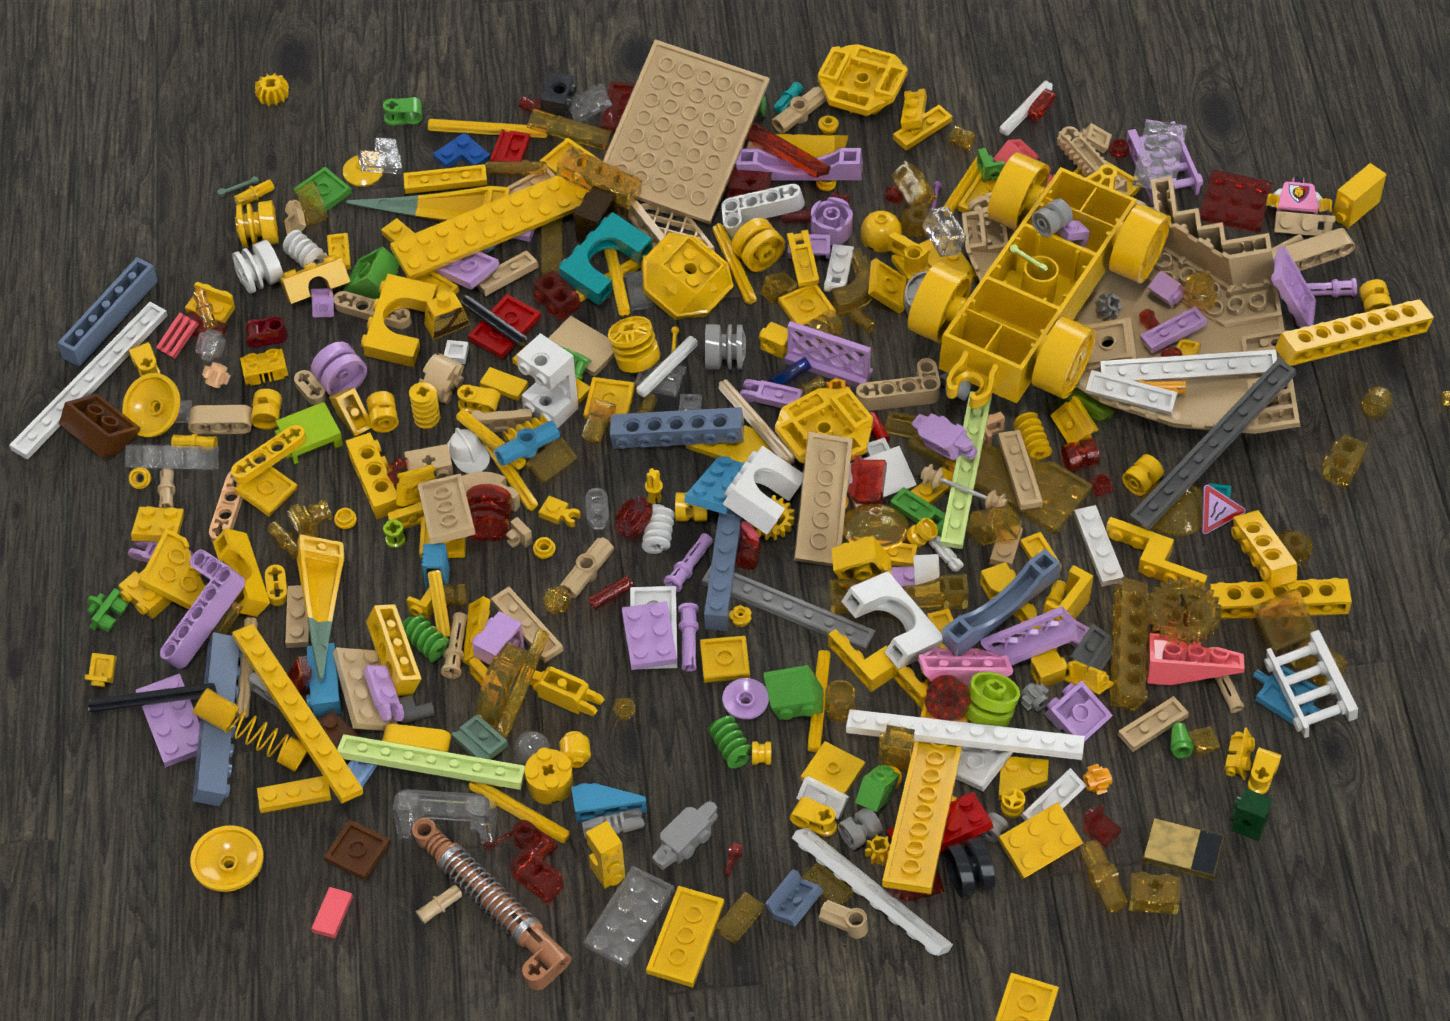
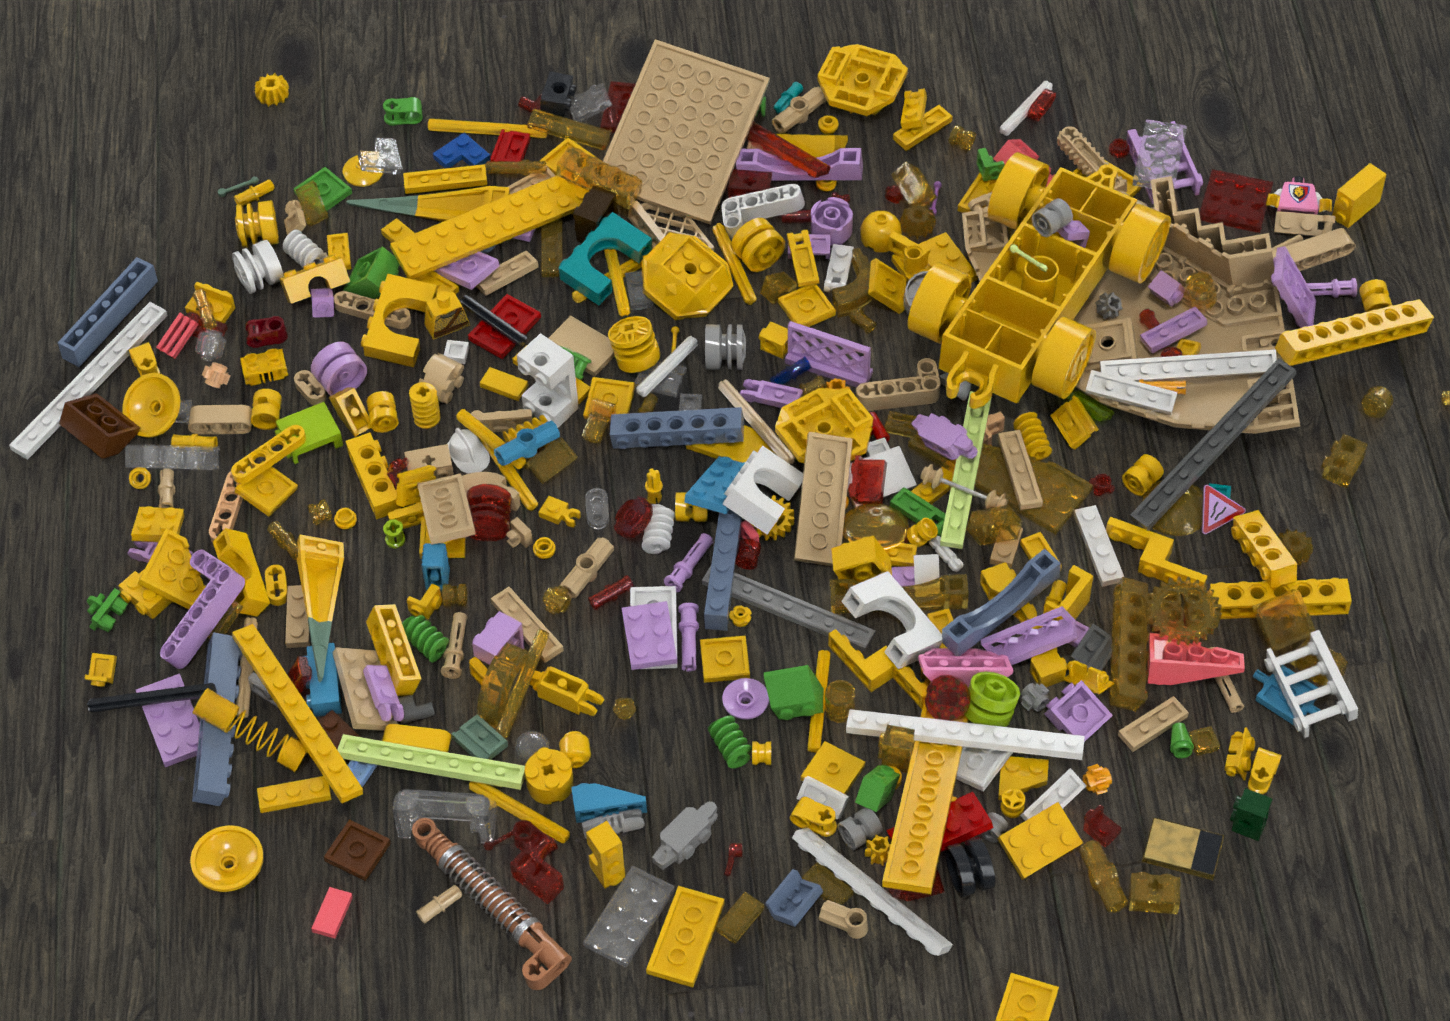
clear yellow piece [286,504,320,538] -> none
yellow axle [428,570,451,637] -> none
yellow piece [457,385,500,413] -> none
yellow plate [463,596,490,665] -> none
clear red brick [533,270,580,321] -> none
clear yellow wheel [804,310,844,346] -> none
clear brick [922,207,967,257] -> none
yellow axle [942,157,980,217] -> none
clear red wheel [1061,437,1100,472] -> none
tan bracket [1079,123,1112,153] -> none

